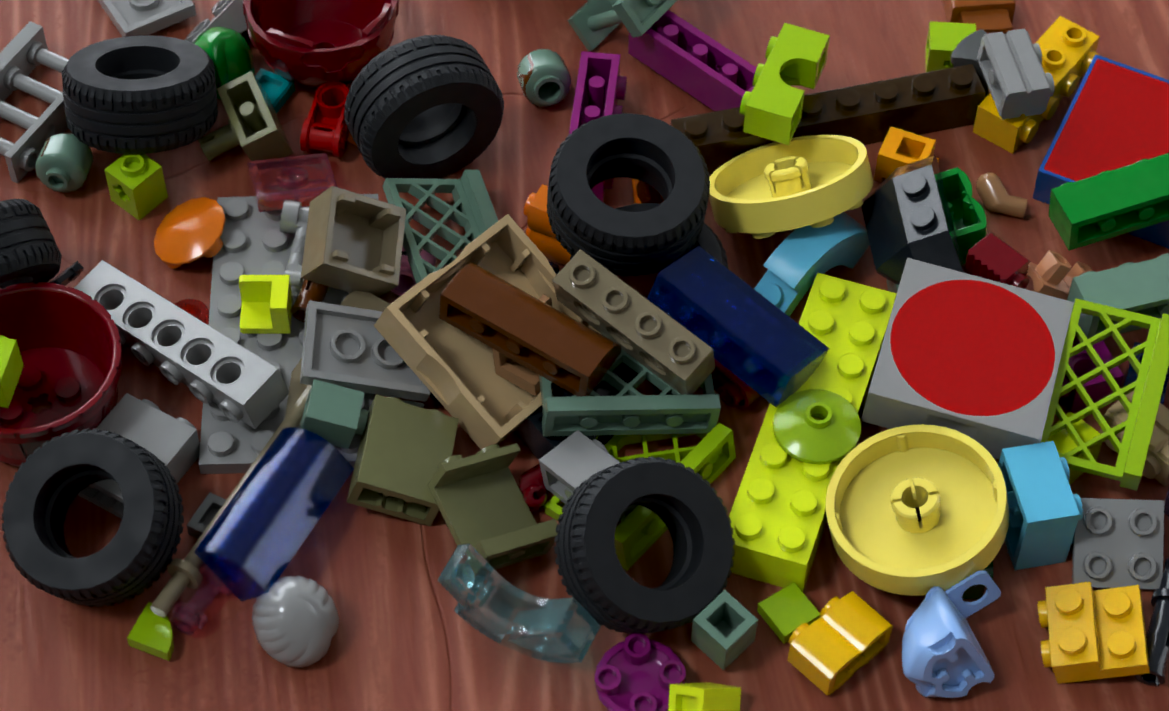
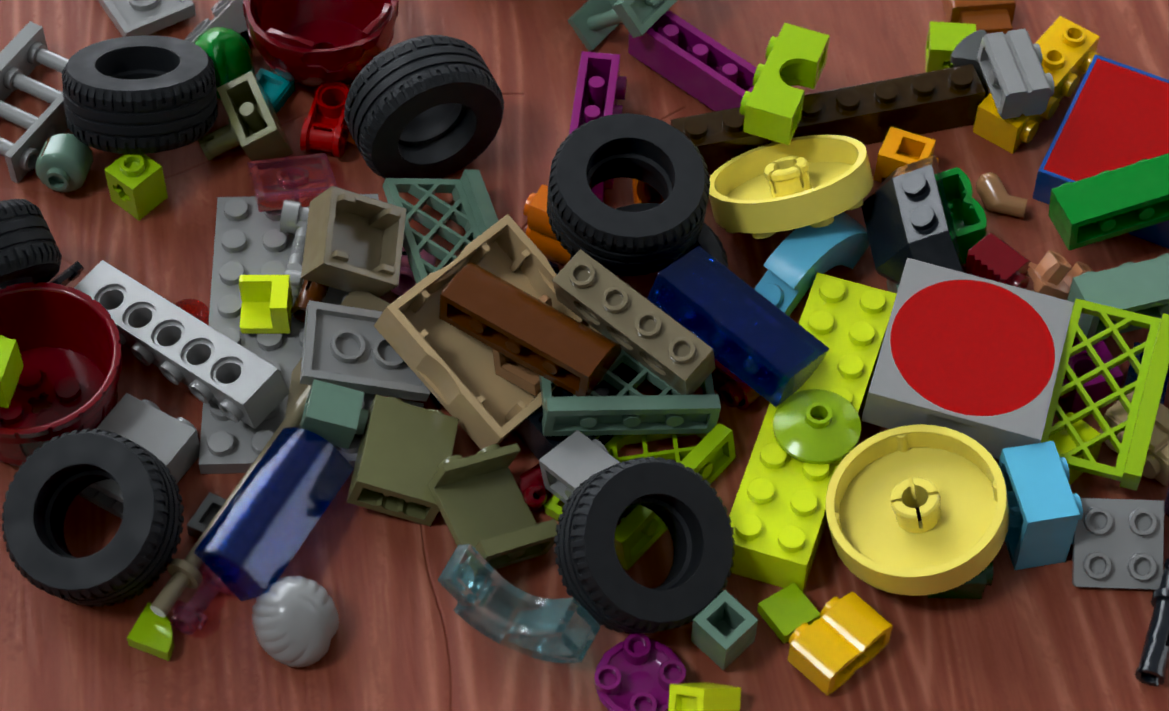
orange dish [154,197,226,269] -> none
sand green head [517,49,571,107] -> none
light blue piece [902,570,1001,698] -> none
yellow plate [1037,582,1150,684] -> none

